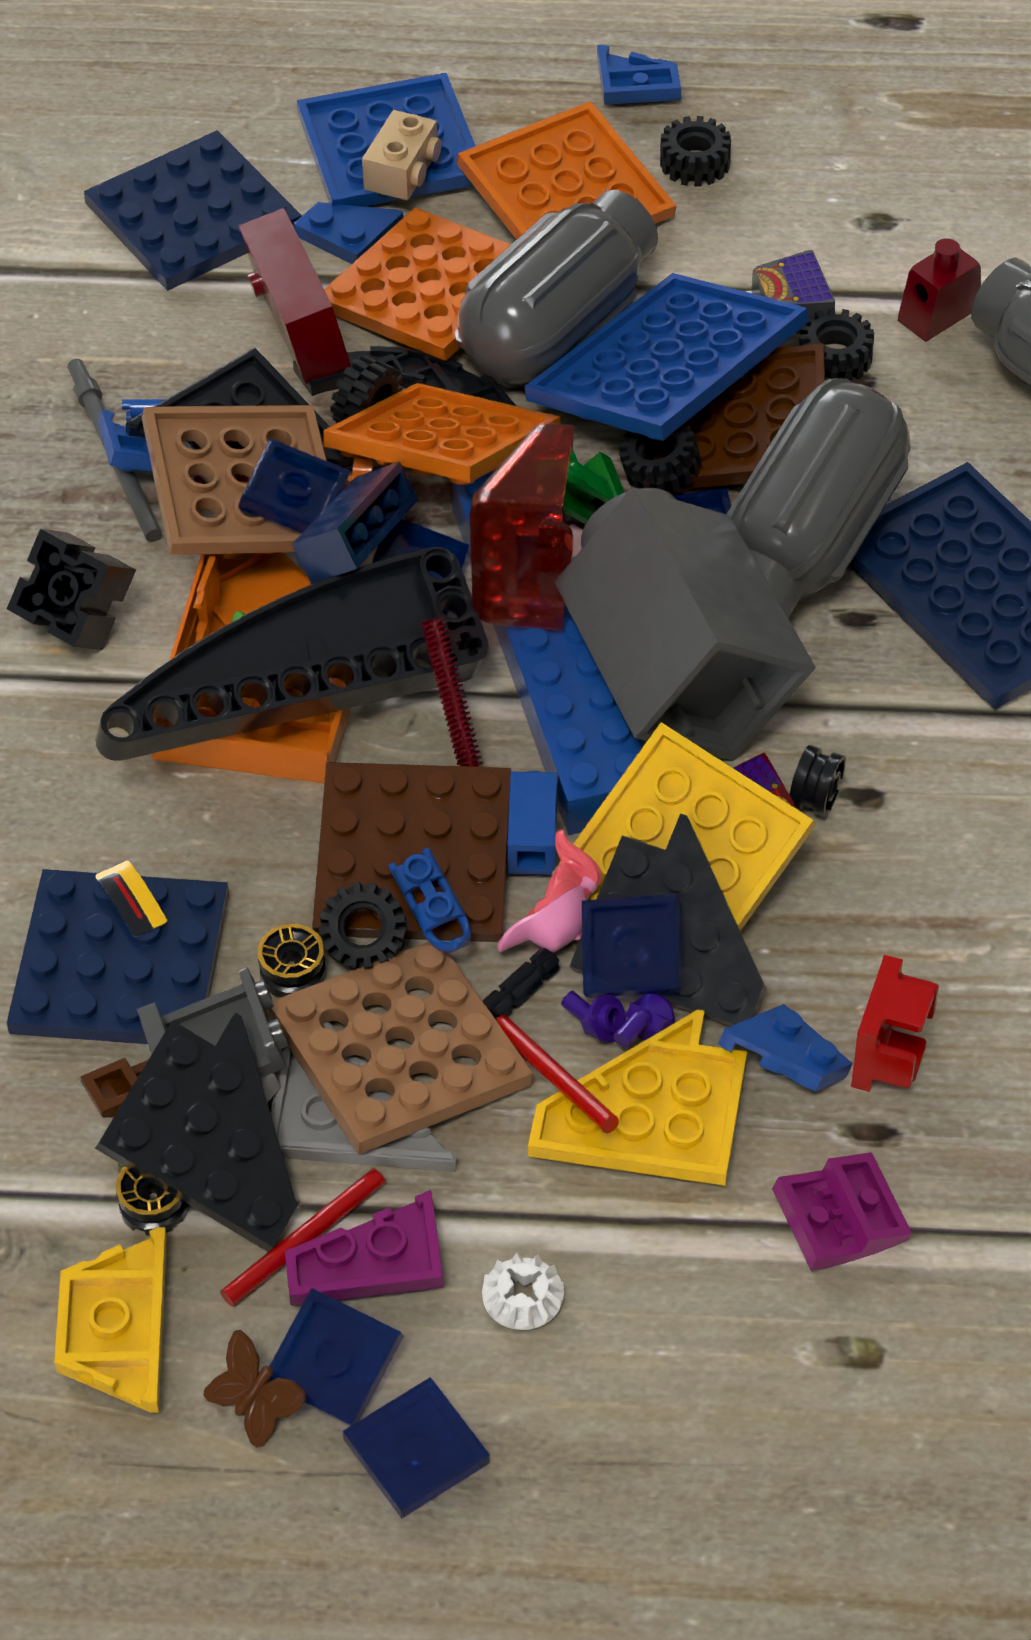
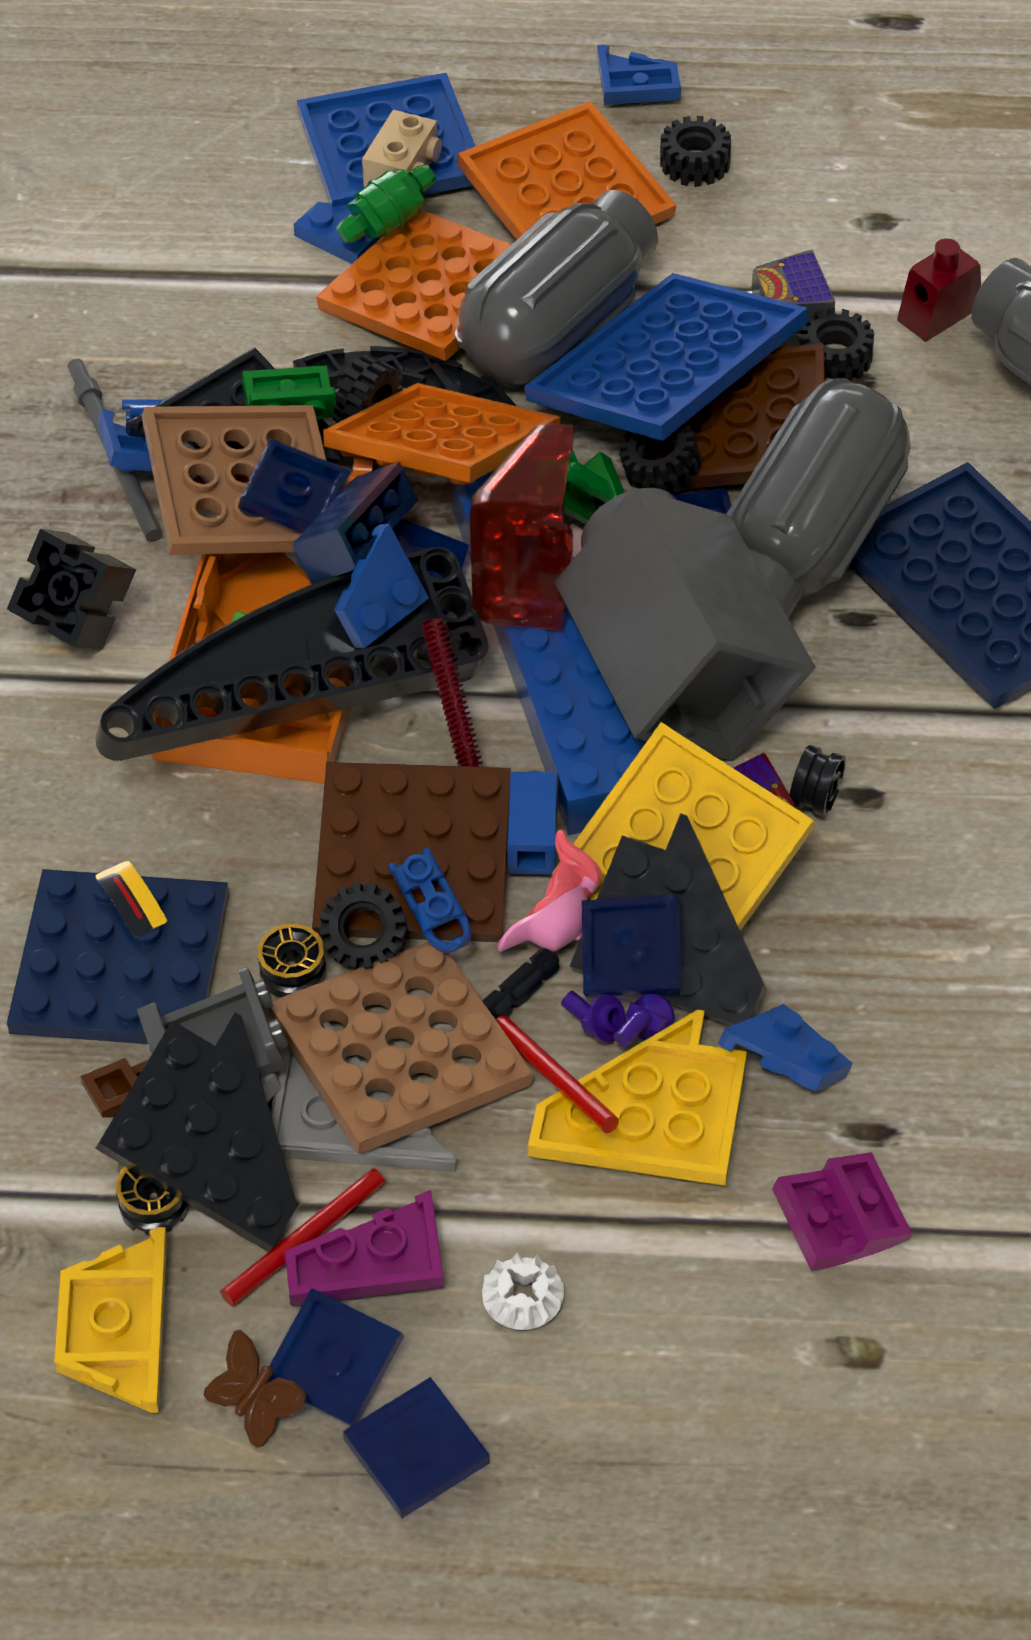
dark blue plate [84,130,302,291] -> none
dark red brick [238,208,351,384] -> none
red panel [851,954,939,1092] -> none
none -> green bracket [242,365,336,421]
none -> blue wing [334,524,429,648]
none -> green piece [336,165,436,243]

